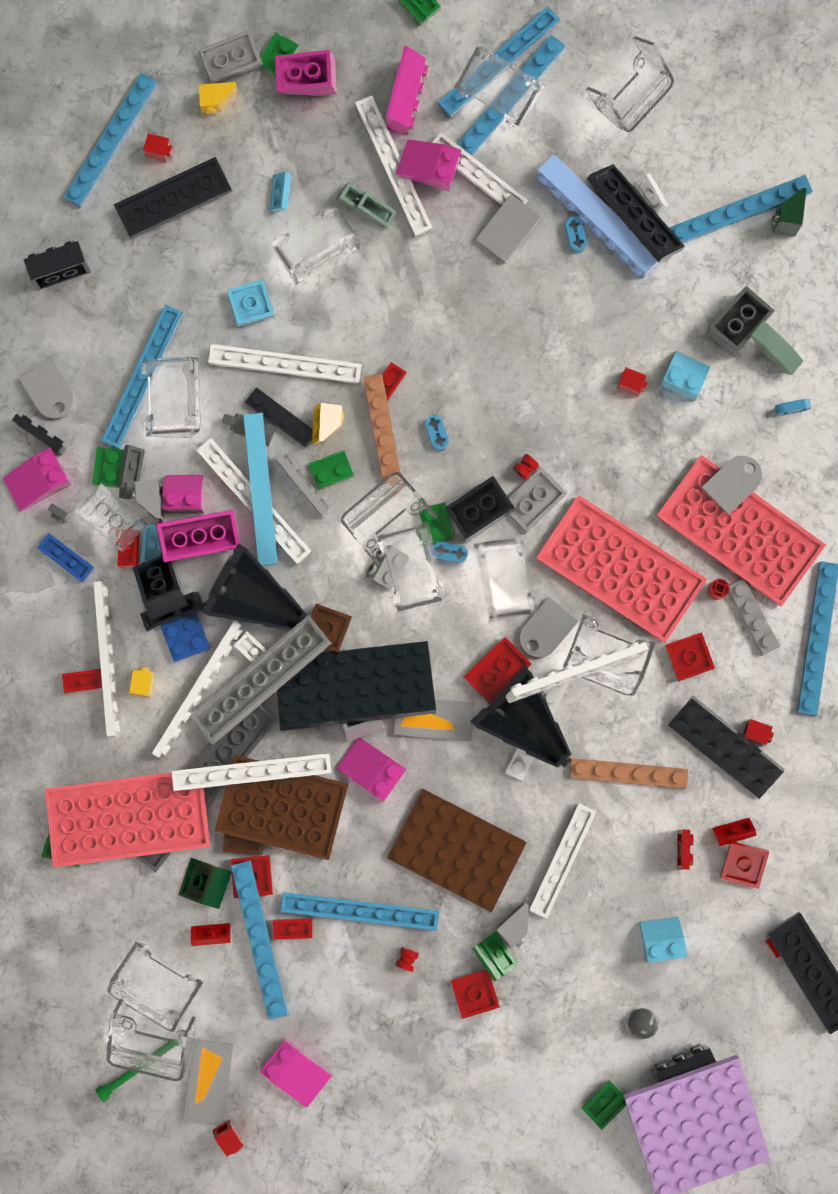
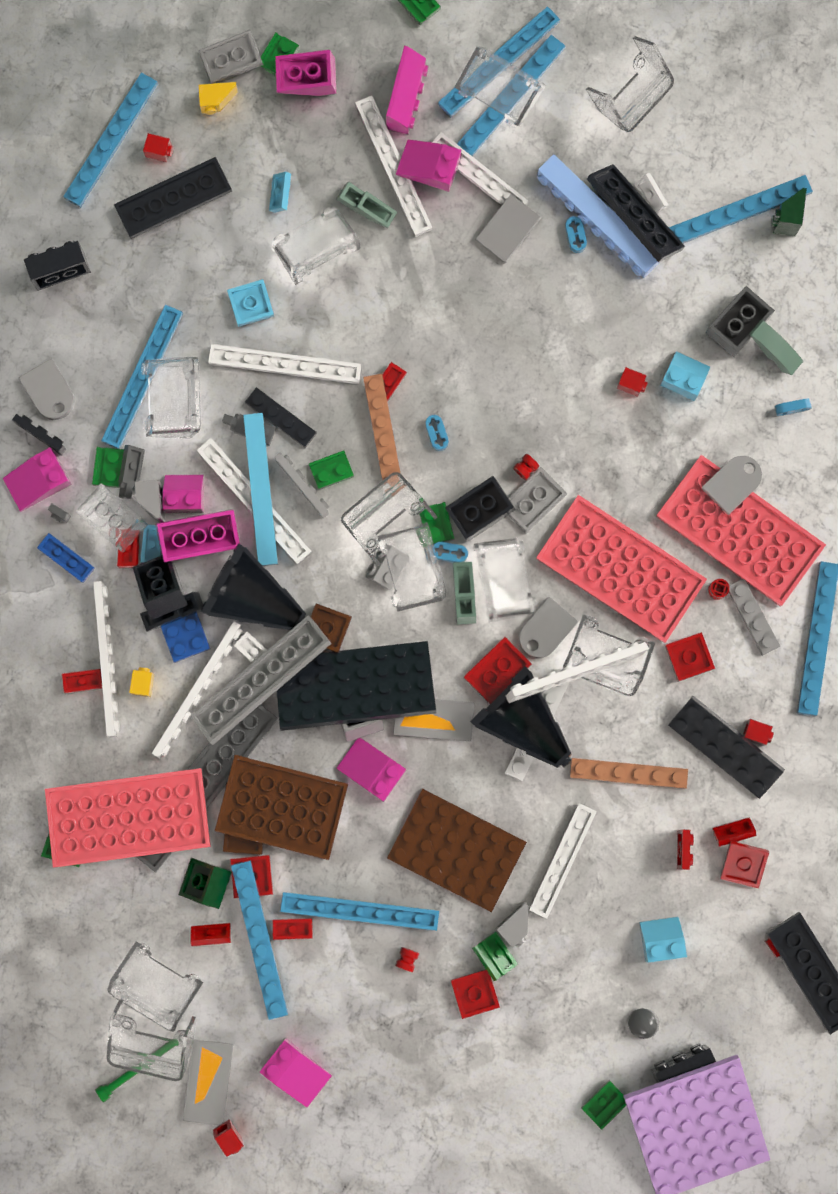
white plate [172,754,331,791] -> none
slope [312,403,344,444] -> none
none -> sand green slope [453,562,476,625]

